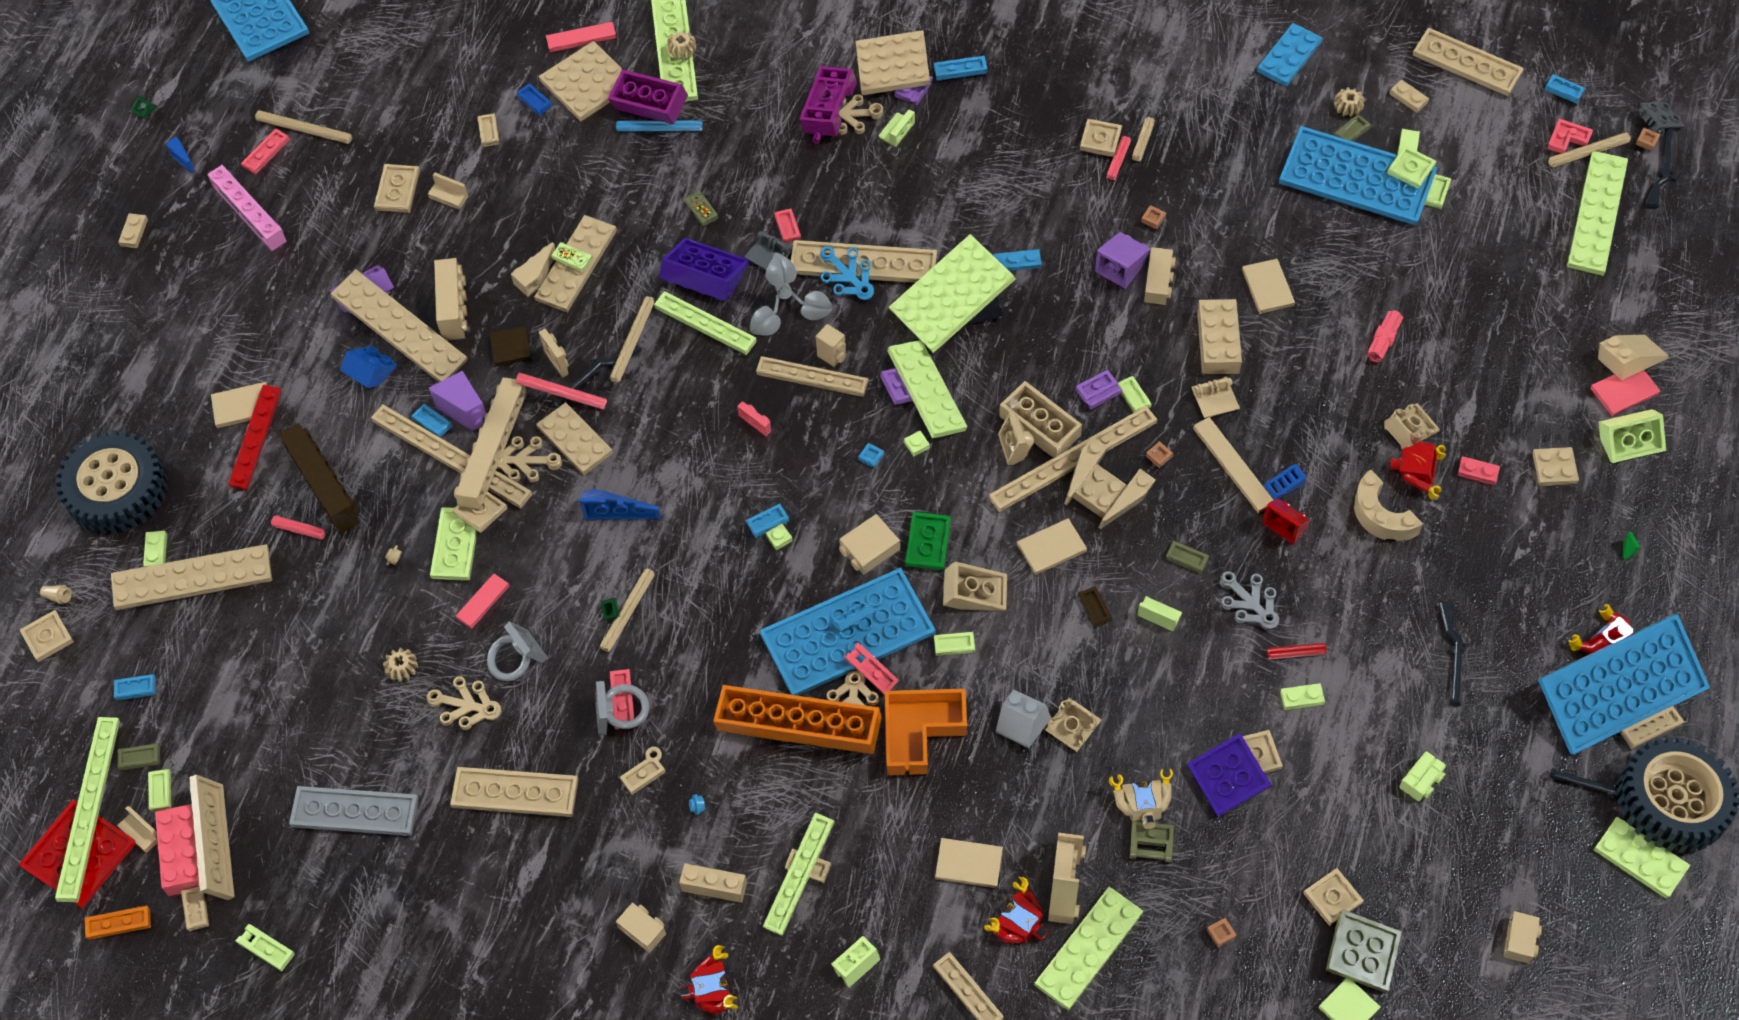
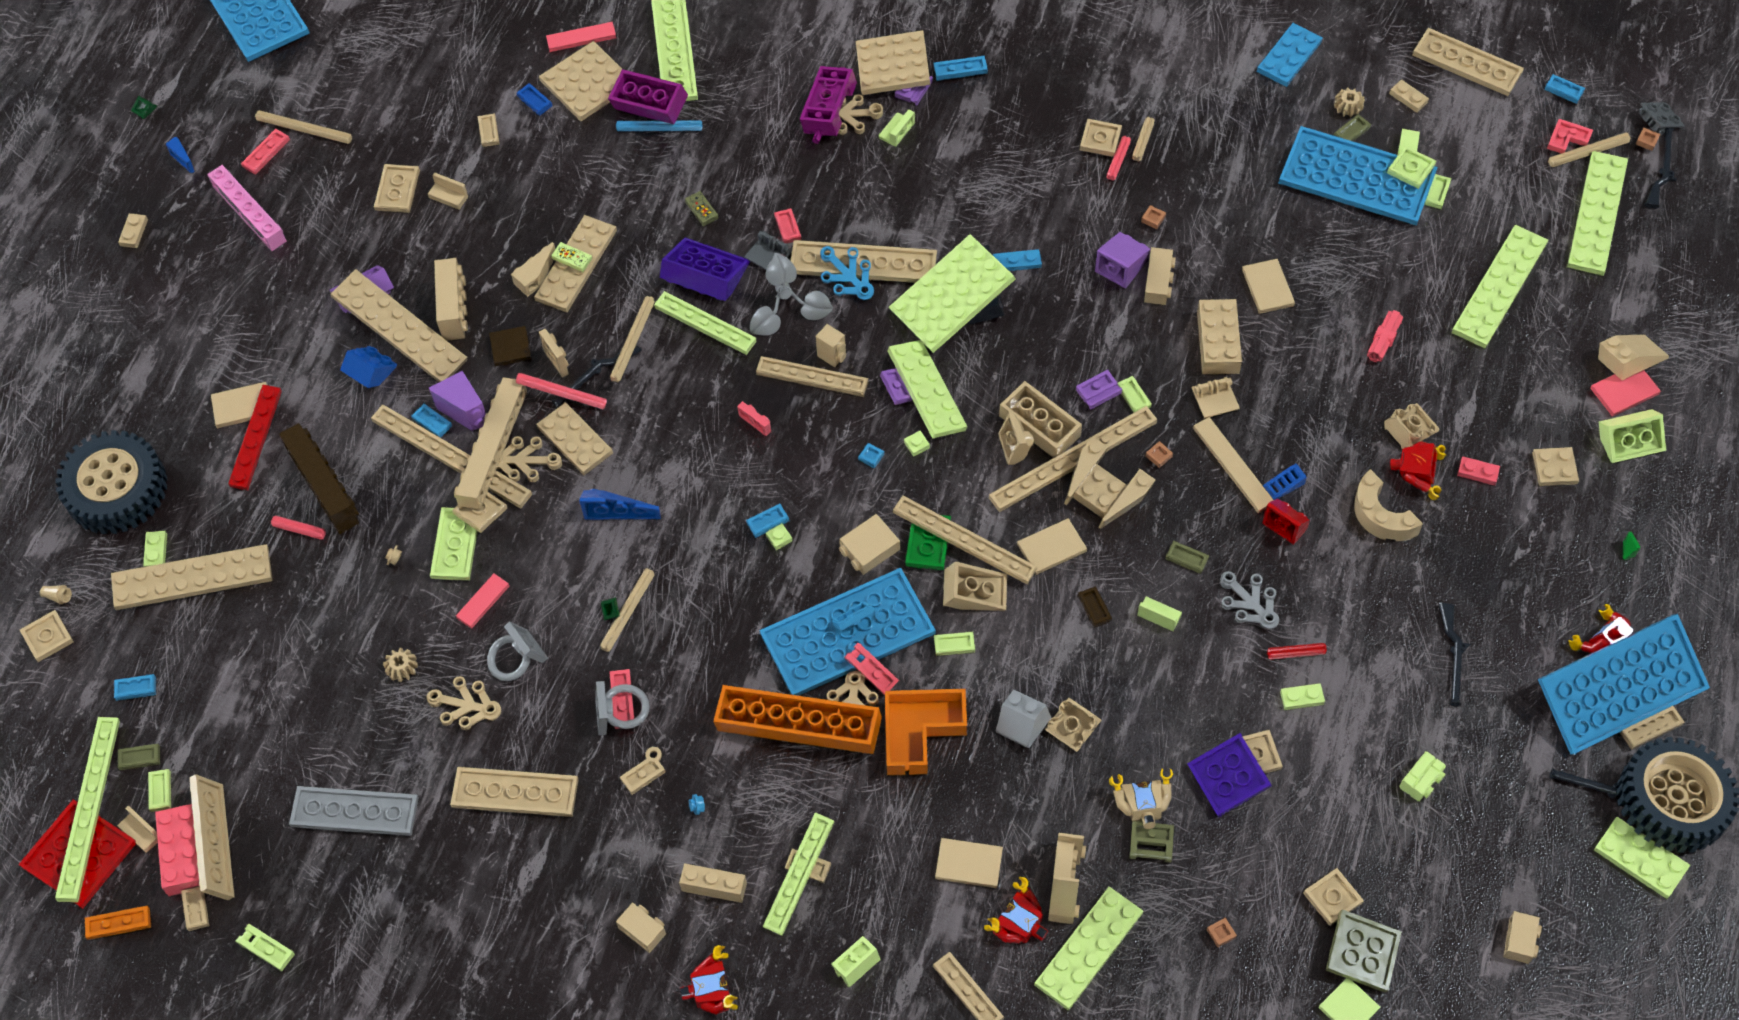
tan gear [667,30,696,60] -> none
none -> tan tile [893,496,1037,584]
none -> yellowish green plate [1451,225,1548,349]

